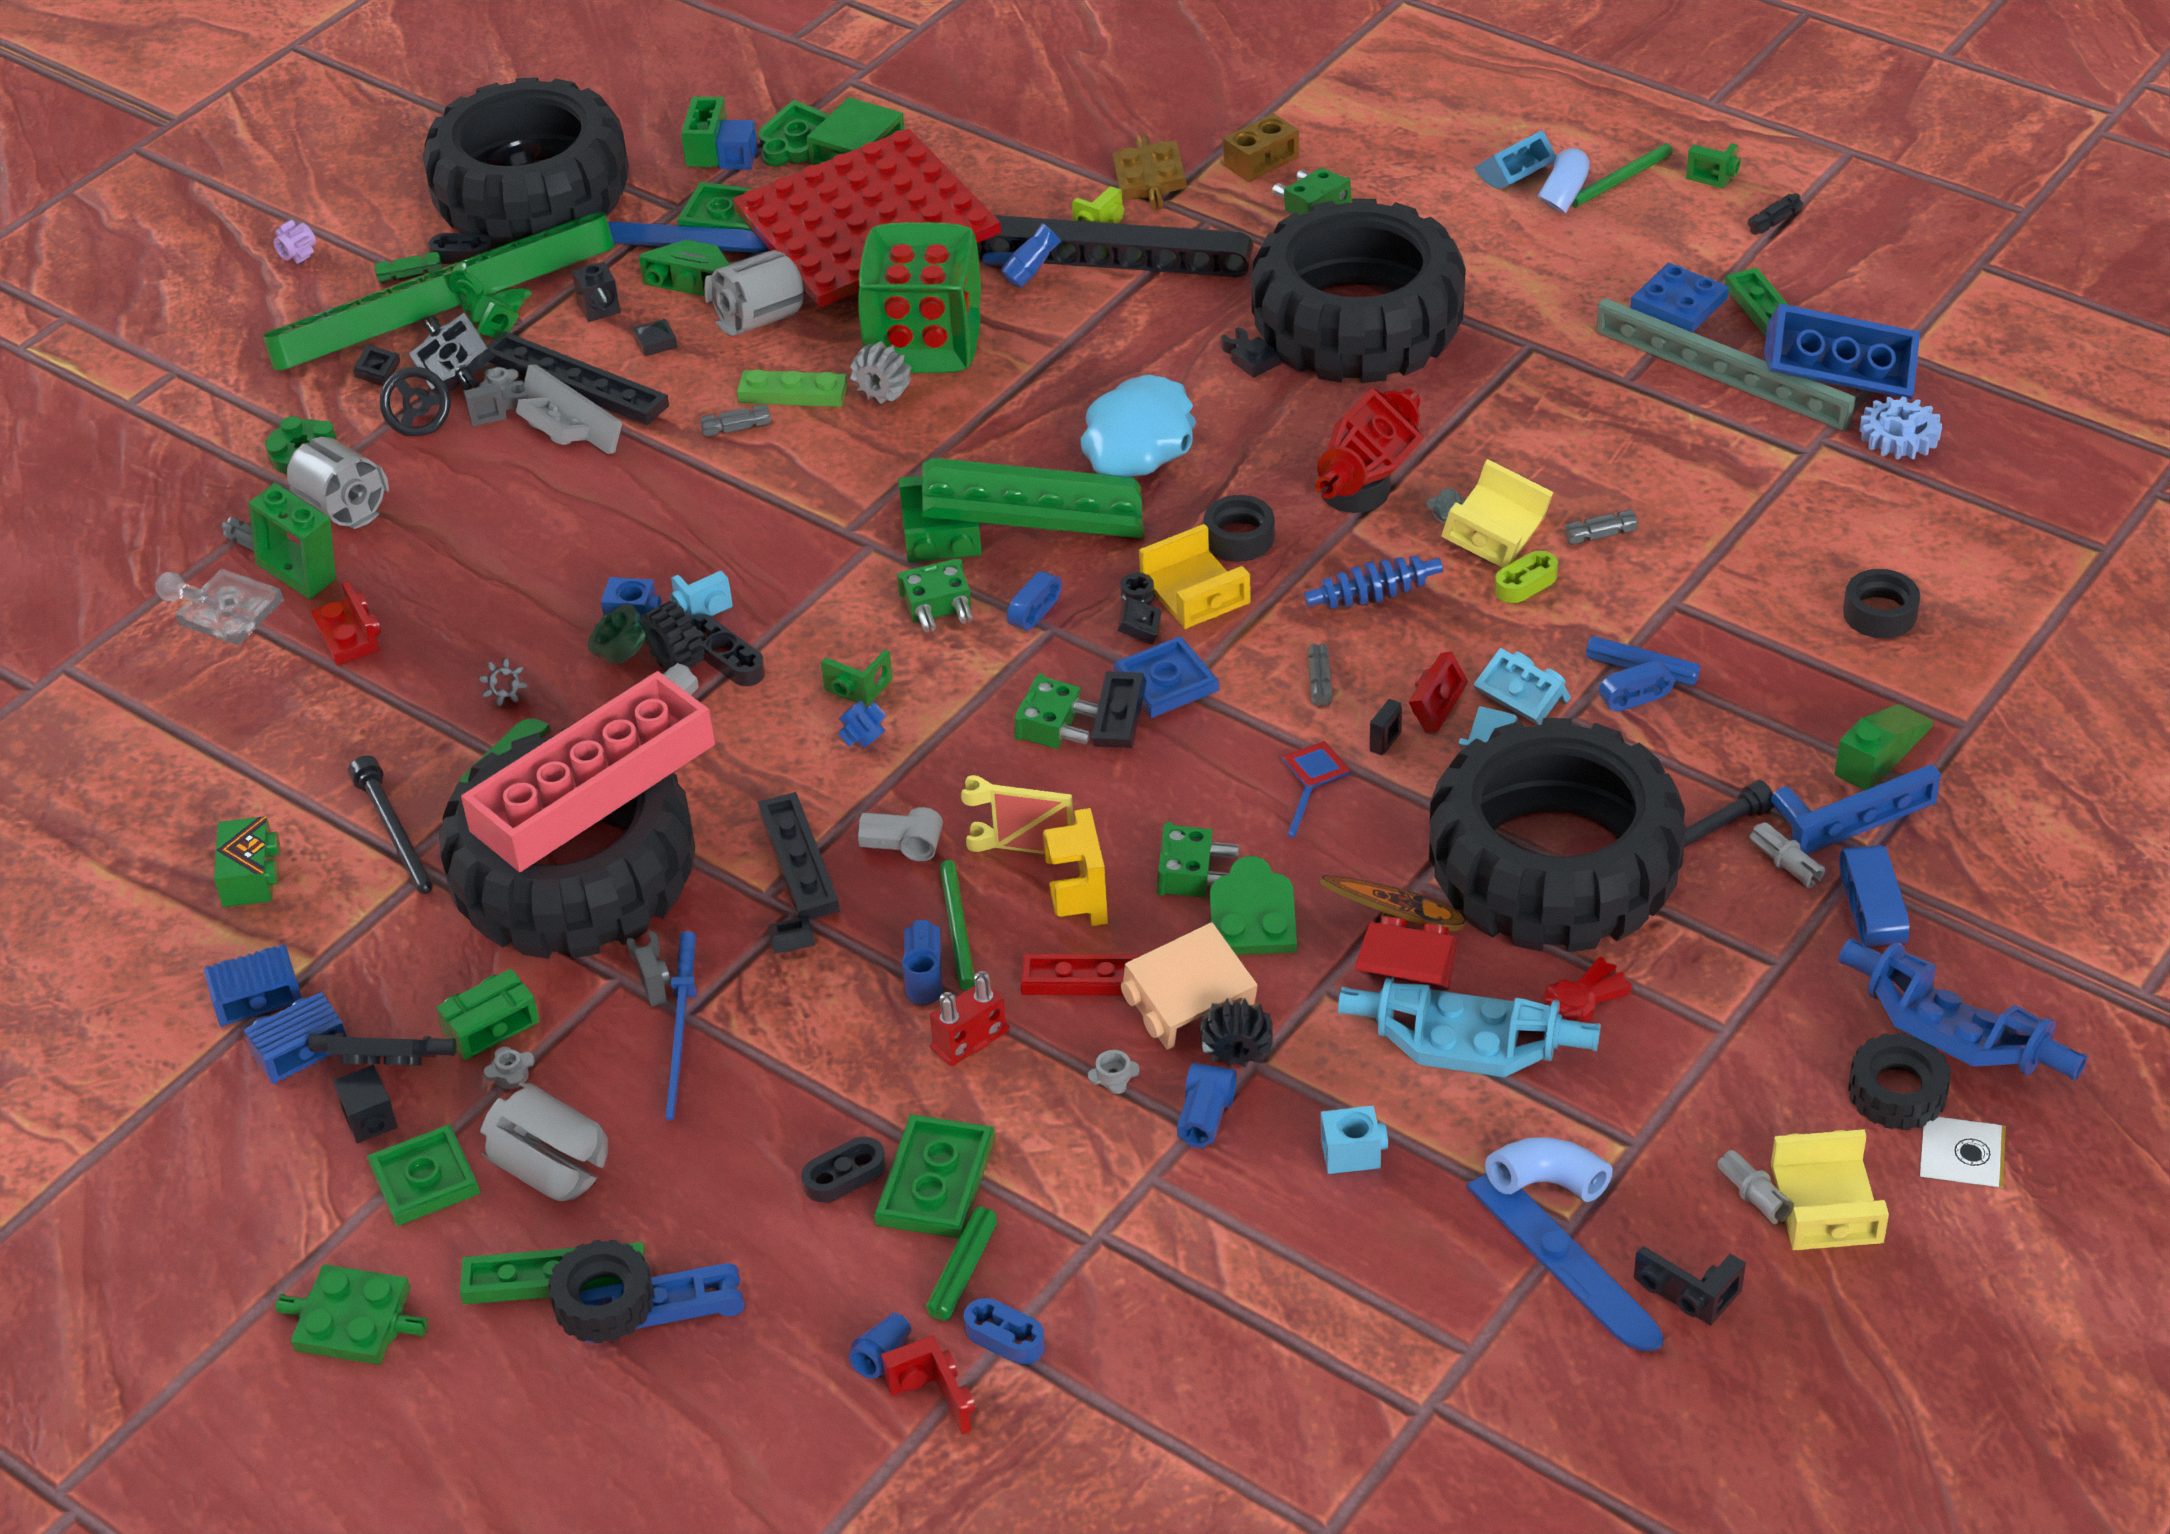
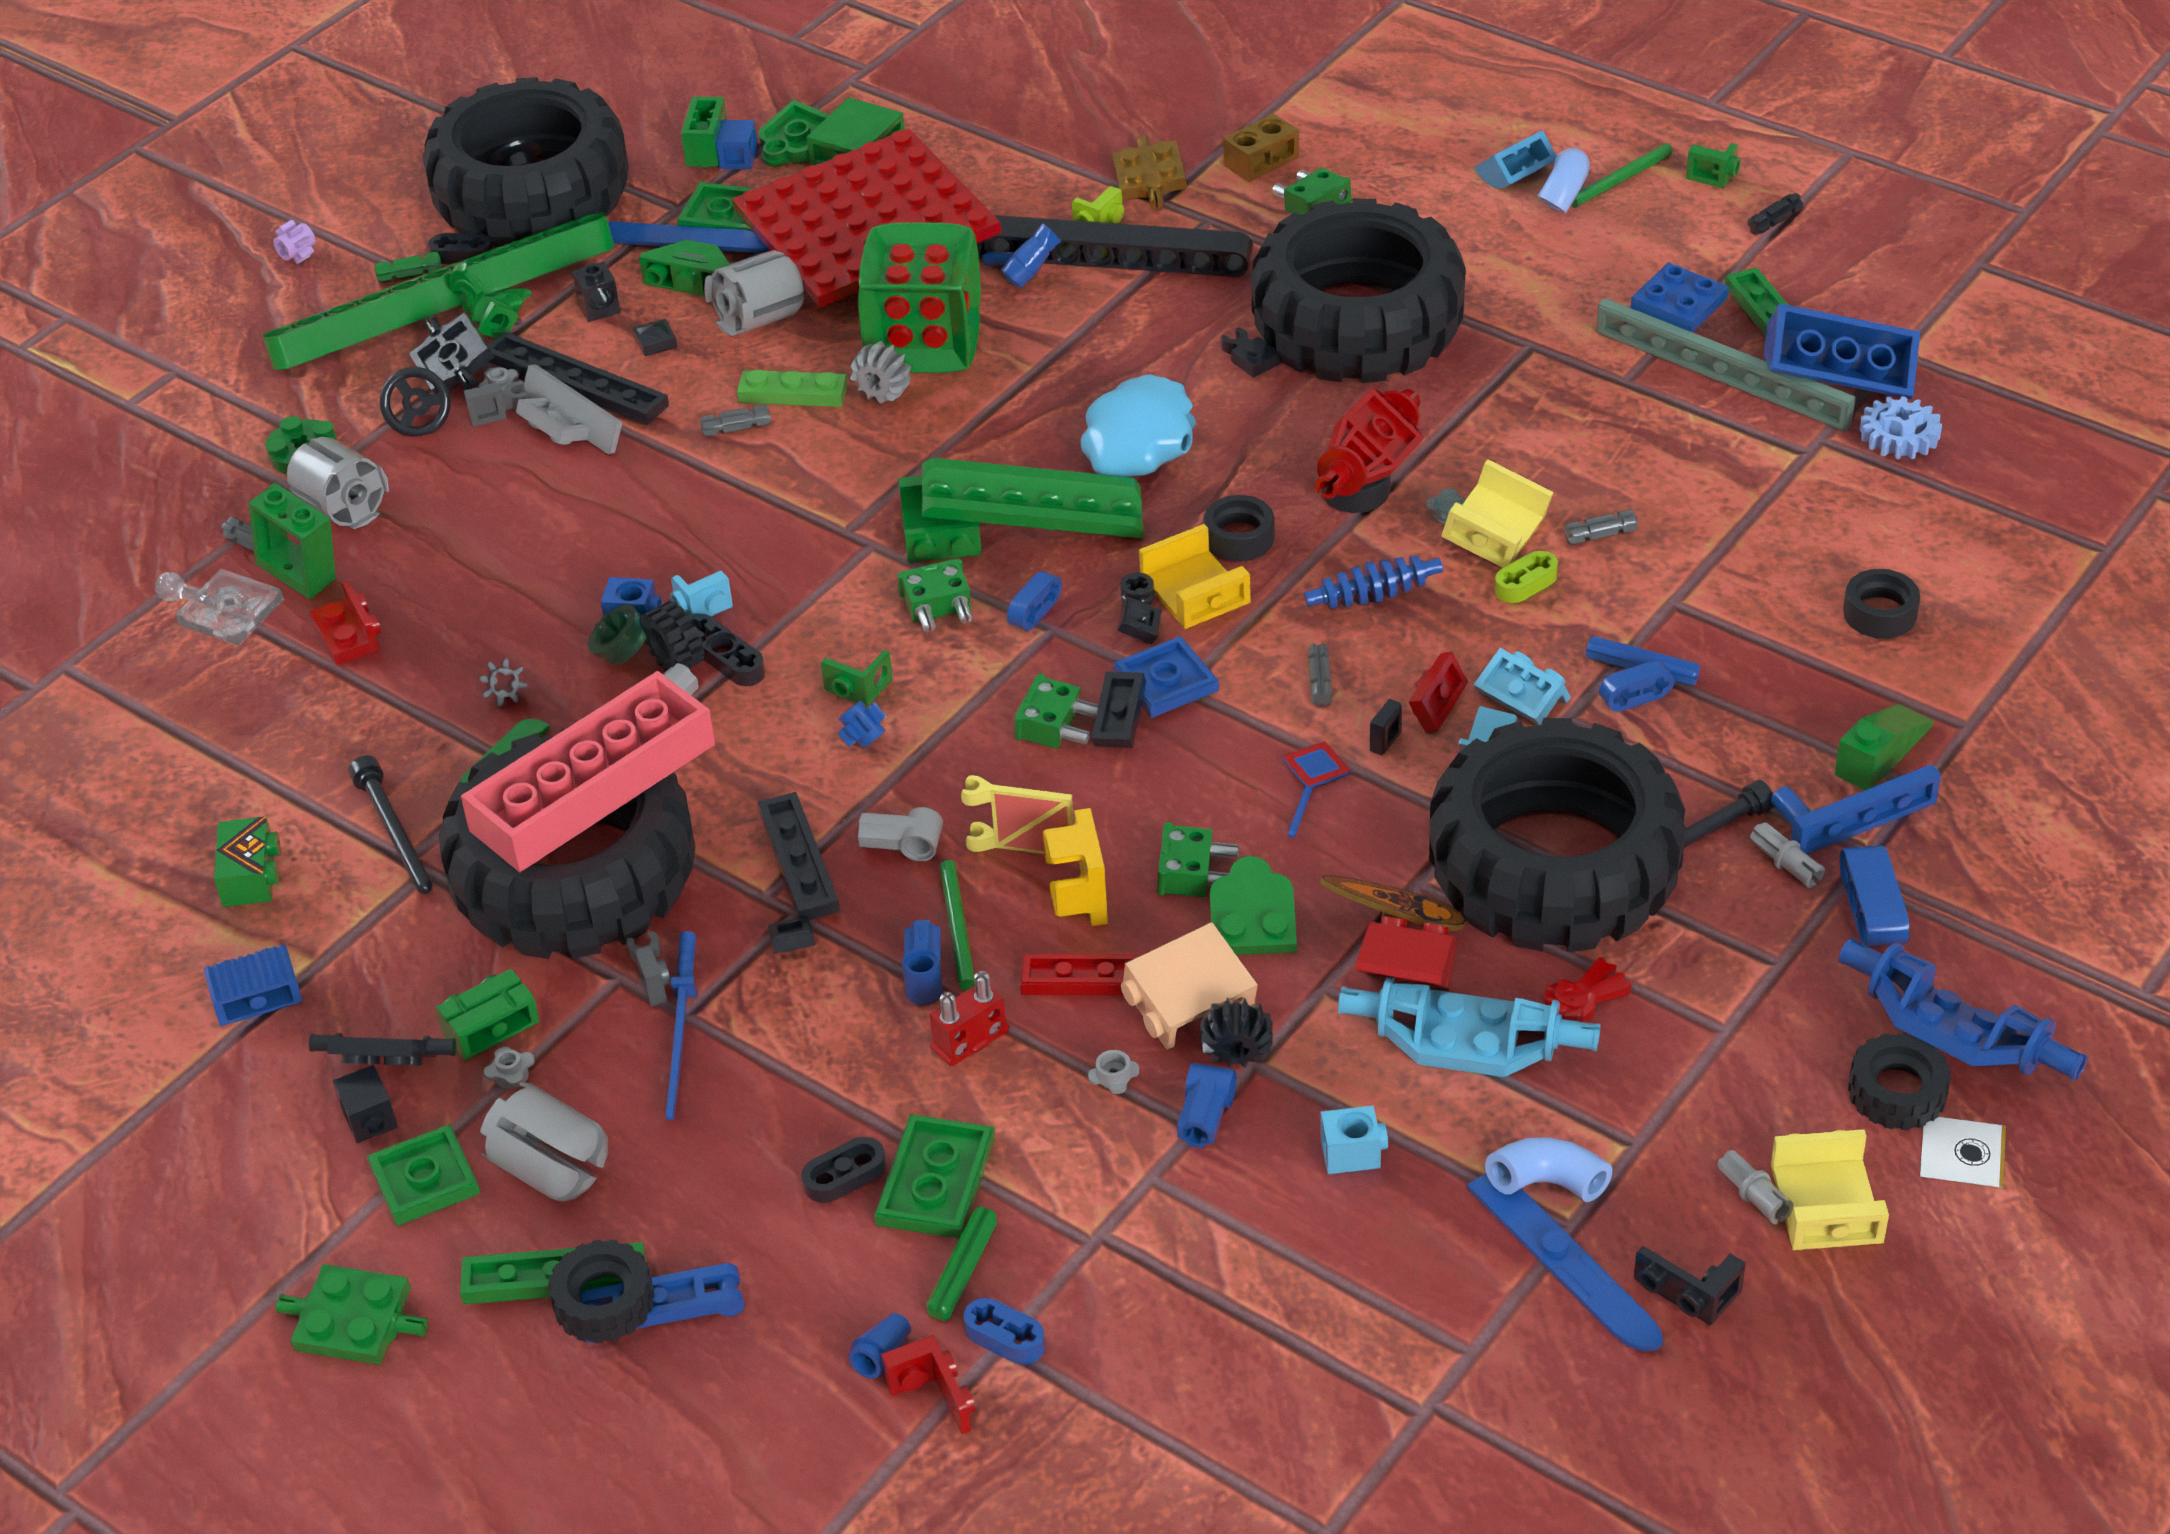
blue brick [243,992,347,1084] -> none
black tile [353,344,400,386] -> none

